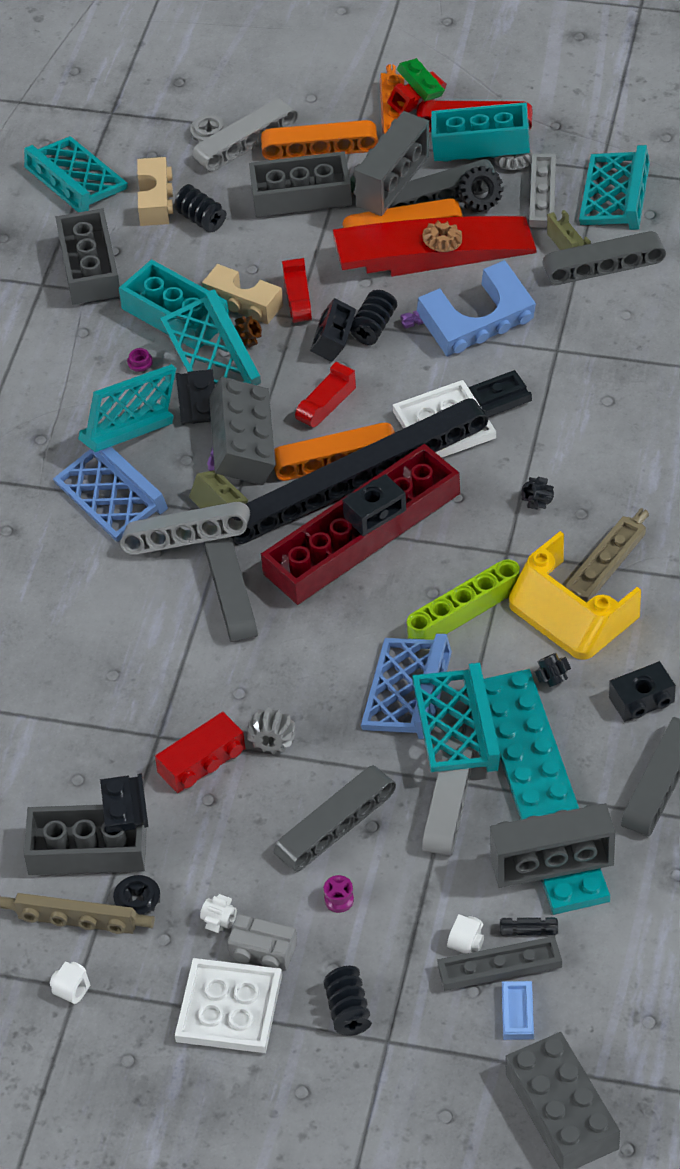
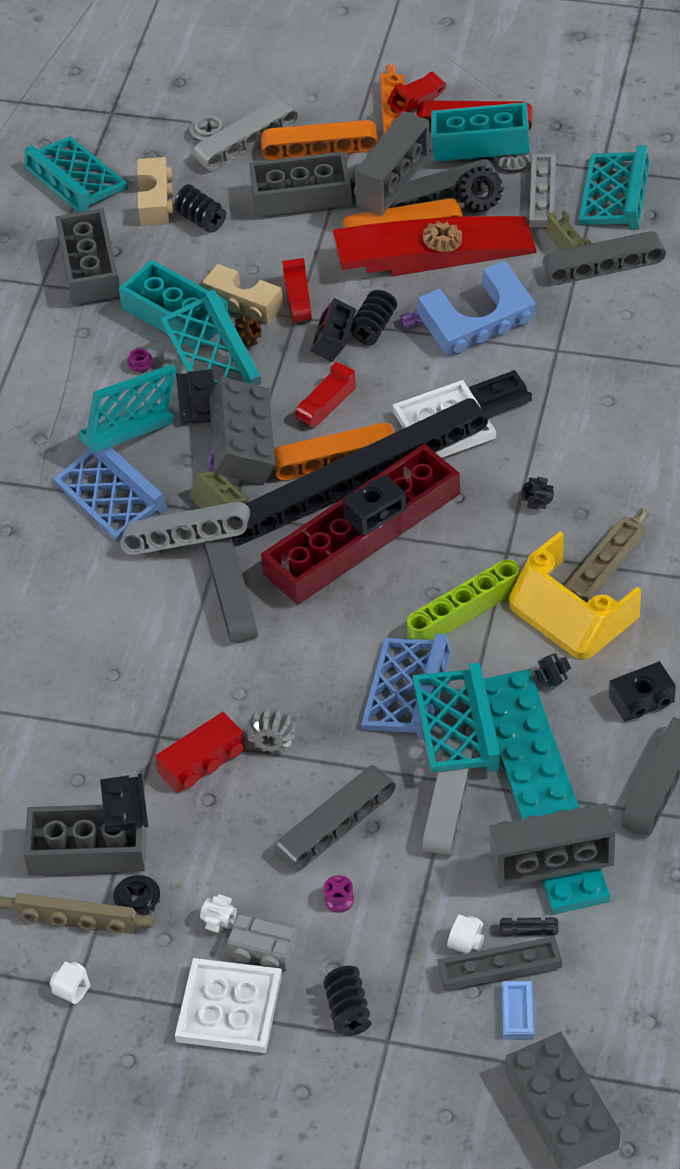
green plate [397,58,445,101] -> none

